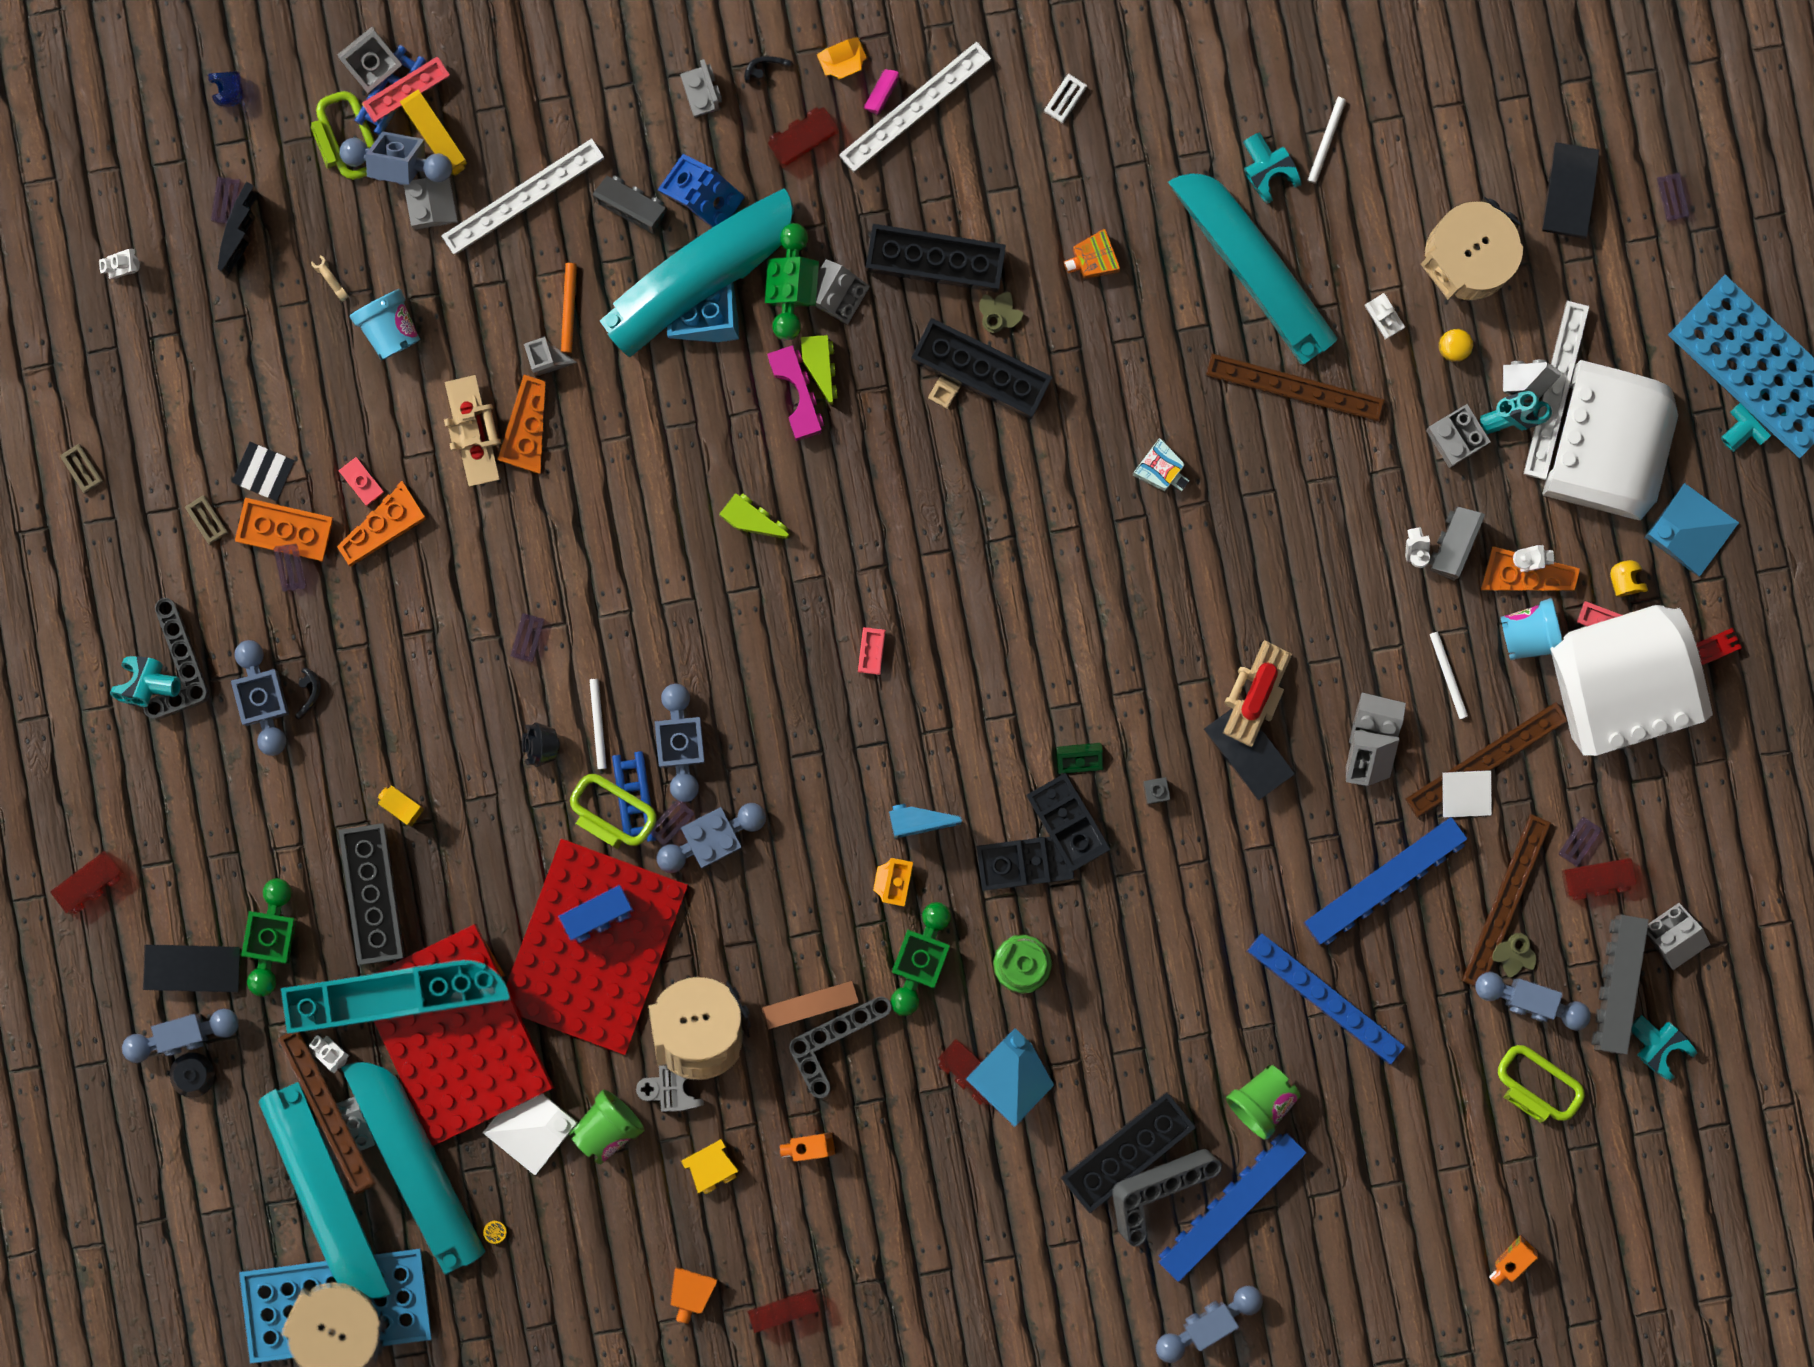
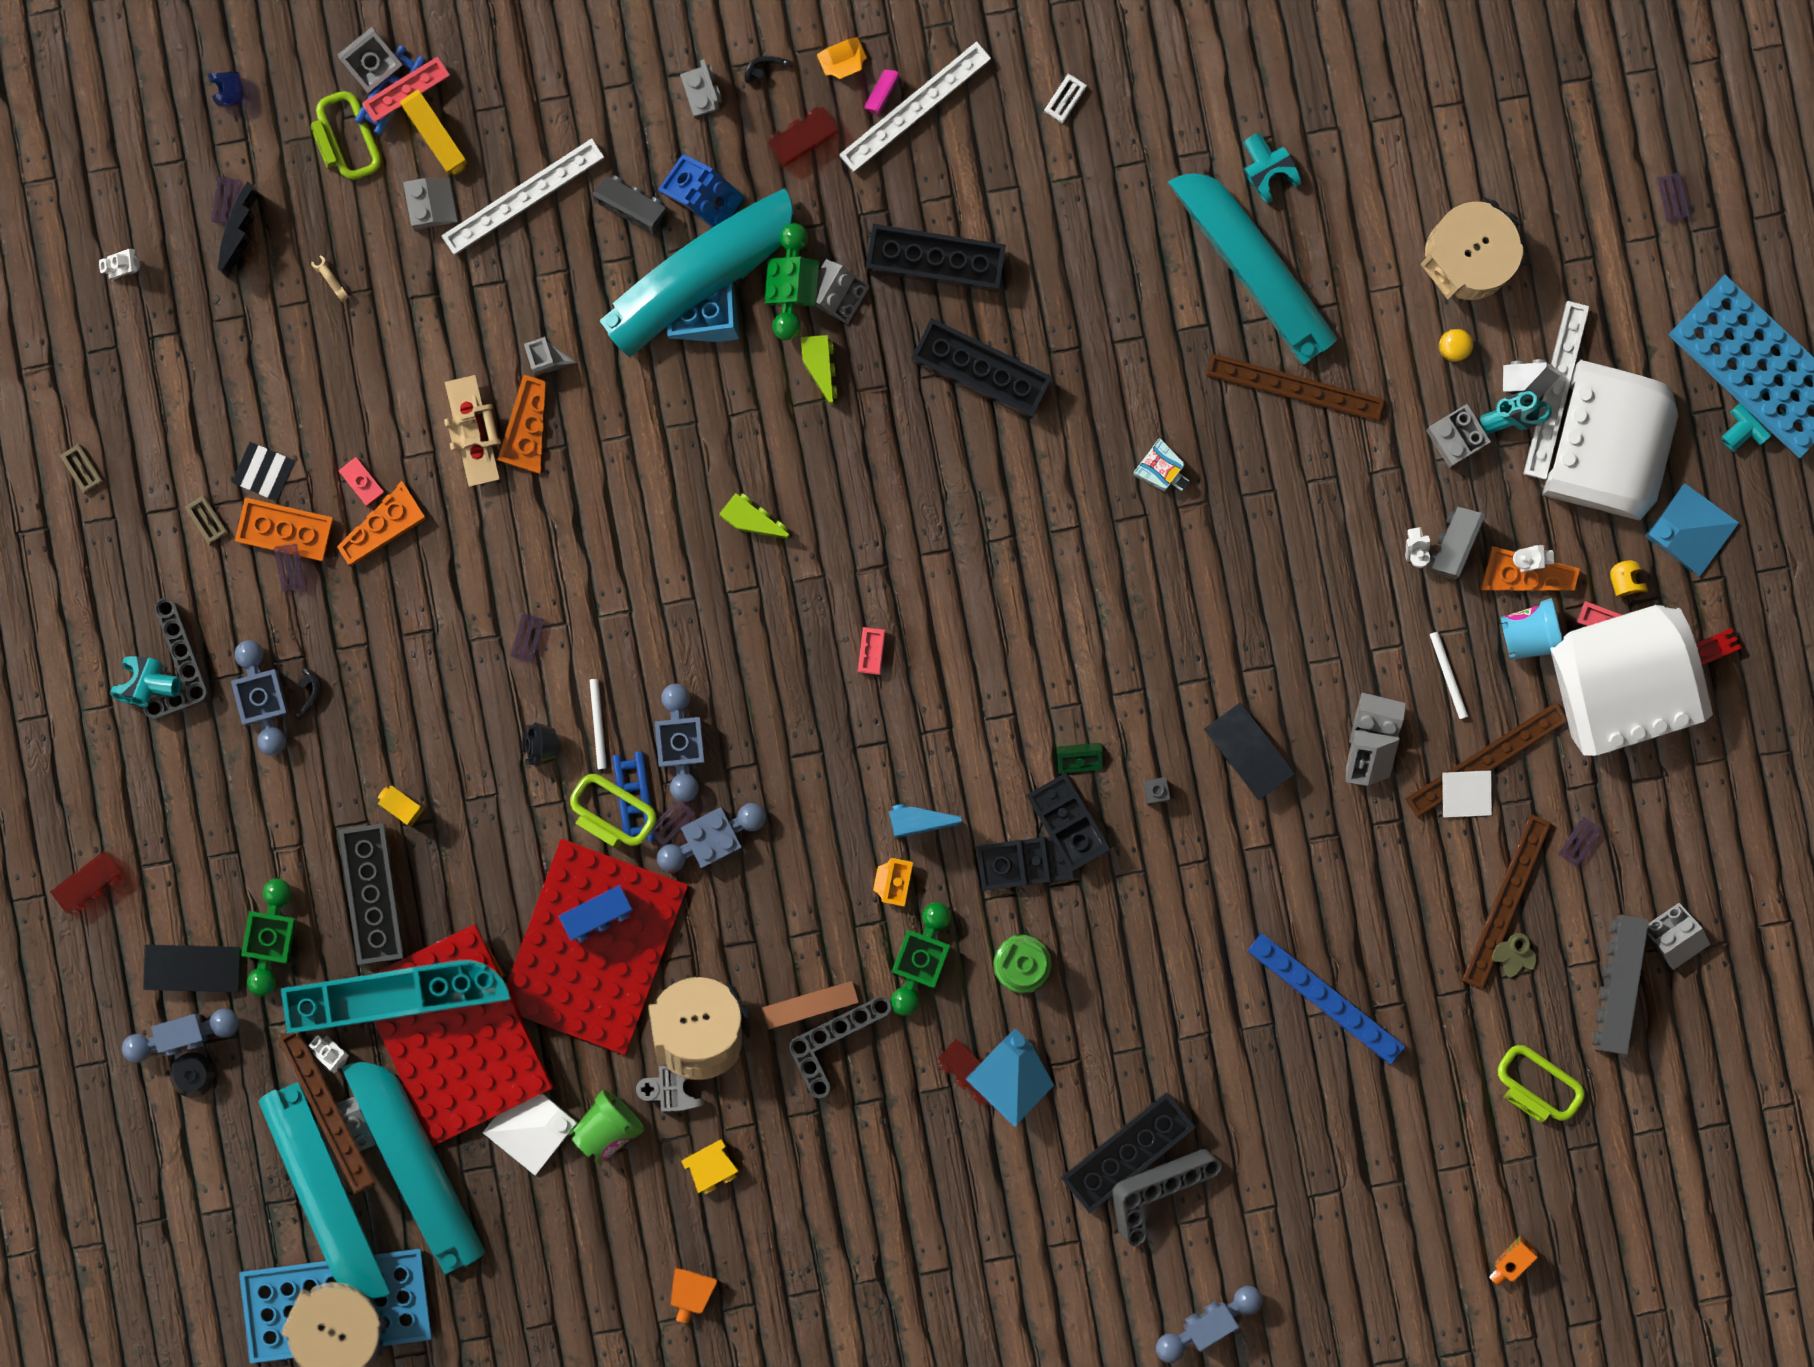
sand blue brick [340,131,452,185] -> none
medium azure piece [350,289,420,361] -> none
tile [483,1221,507,1244] -> none
orange piece [561,263,577,353] -> none
clear red brick [747,1288,820,1333] -> none
dark pink arch [767,345,824,441] -> none
orange torso [780,1132,836,1161] -> none
tan slope [928,376,961,409] -> none
olive plate [979,292,1023,333] -> none
orange torso [1064,229,1120,279] -> none
blue brick [1158,1133,1306,1282] -> none
tan piece [1223,640,1292,747] -> none
bright green piece [1226,1065,1301,1140] -> none
blue brick [1303,817,1467,945] -> none
white bar [1308,97,1346,184] -> none
white hips [1364,293,1405,339] -> none
sand blue brick [1475,972,1591,1030] -> none
black slope [1542,142,1599,239] -> none
clear red brick [1562,858,1636,900] -> none
teal connector [1631,1014,1697,1082] -> none

